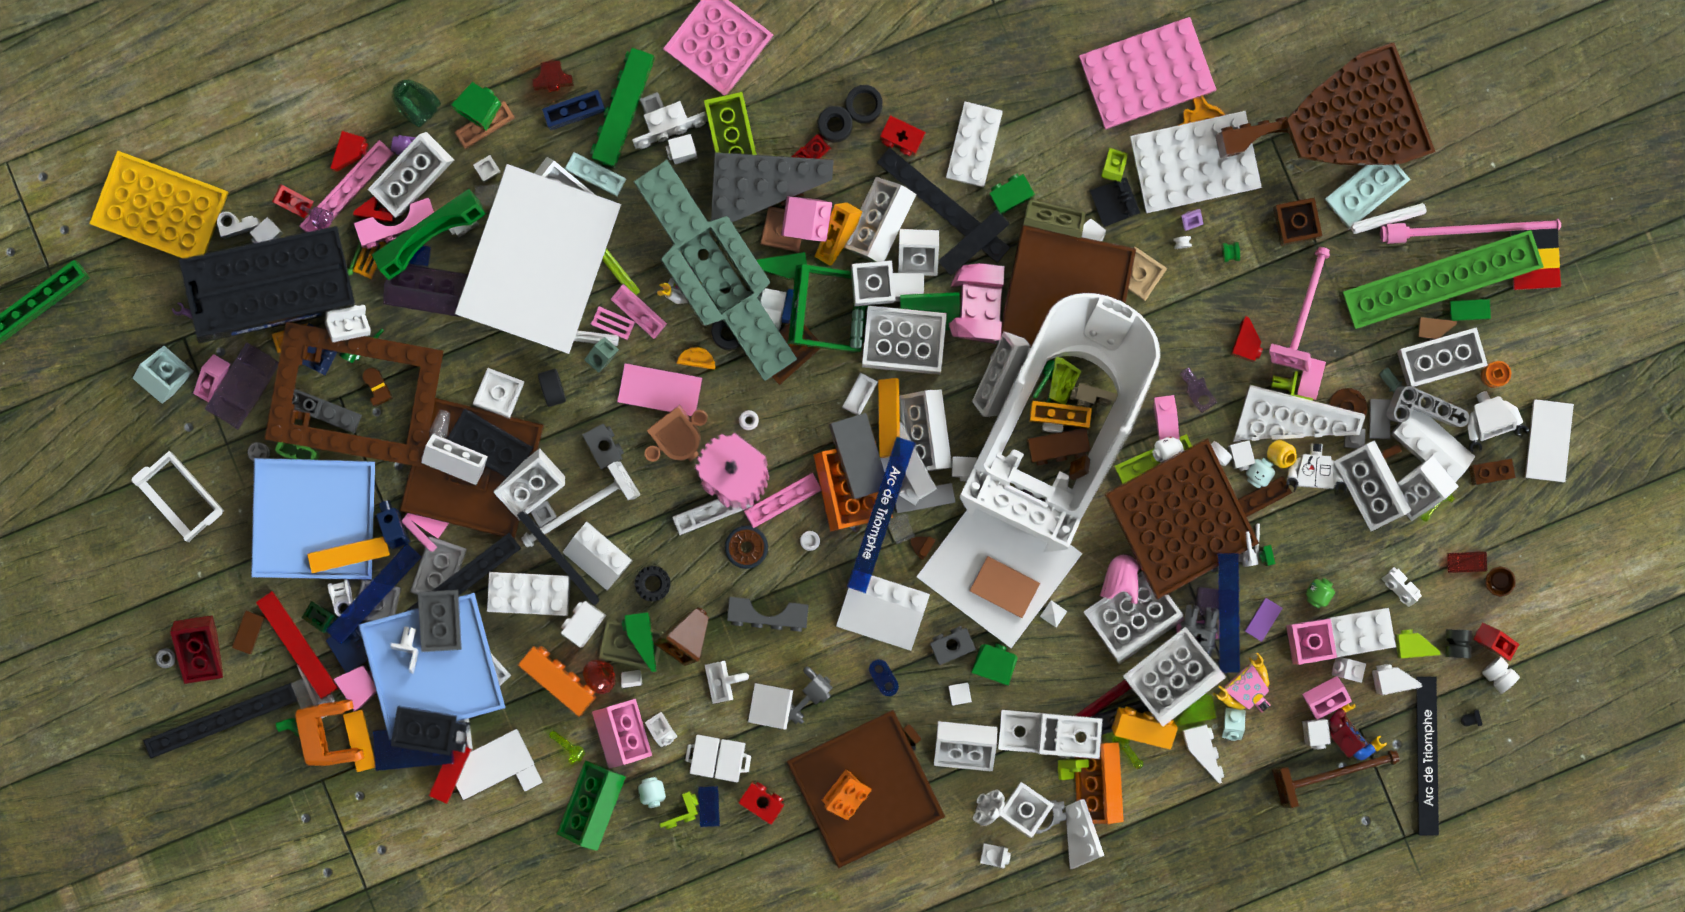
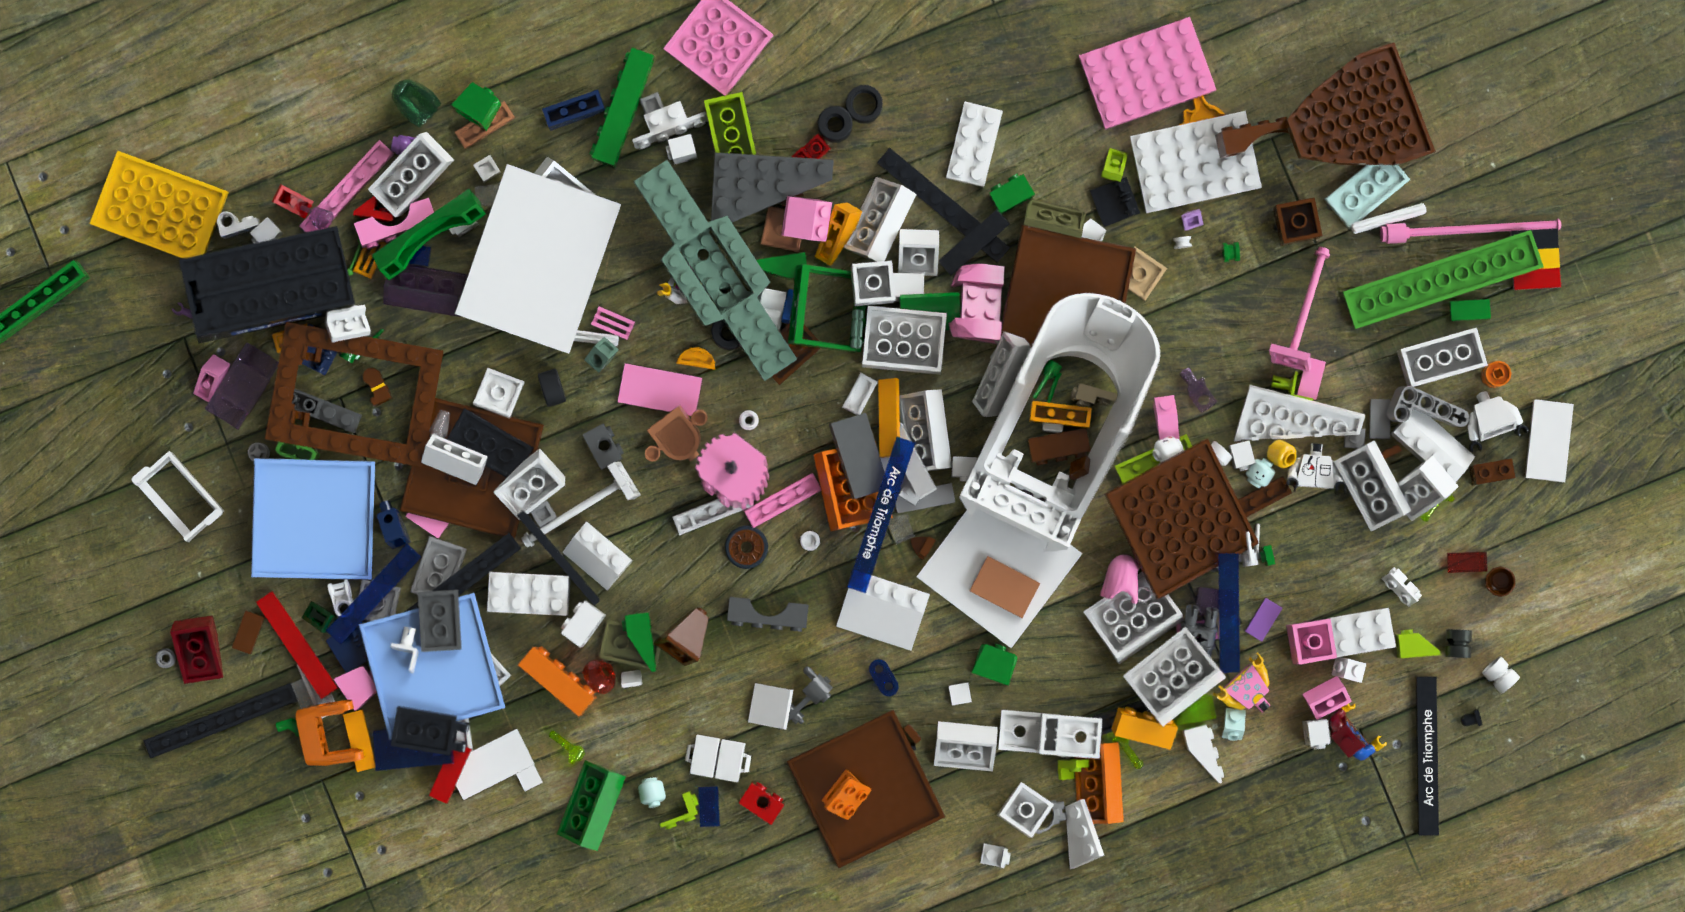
light aqua slope [133,346,193,404] -> none
light orange tile [307,536,390,573] -> none
red slope [331,131,369,172] -> none
bright pink tile [401,516,437,552] -> none
clear red brick [532,61,574,91] -> none
light aqua tile [565,152,626,196] -> none
bright pink slope [592,699,652,769] -> none
lime axle [602,248,640,295] -> none
bright pink tile [611,284,667,339] -> none
black tyre [634,566,671,601] -> none
white bracket [645,712,677,747] -> none
white plate [705,661,749,704] -> none
red brick [880,115,926,157] -> none
dark grey brick [930,626,976,665] -> none
white dish [973,789,1005,826] -> none
white slope [1040,601,1067,627] -> none
lime wing [1049,356,1081,405] -> none
dark red axle [1075,679,1132,718] -> none
red slope [1231,316,1263,362] -> none
reddish brown tile [1272,750,1399,808] -> none
bright green head [1306,578,1335,608] -> none
reddish brown tile [1328,388,1367,416] -> none
white slope [1372,664,1422,695] -> none
sand green axle [1379,368,1409,400] -> none
medium nougat tile [1418,317,1457,339] -> none
red slope [1473,623,1519,661] -> none

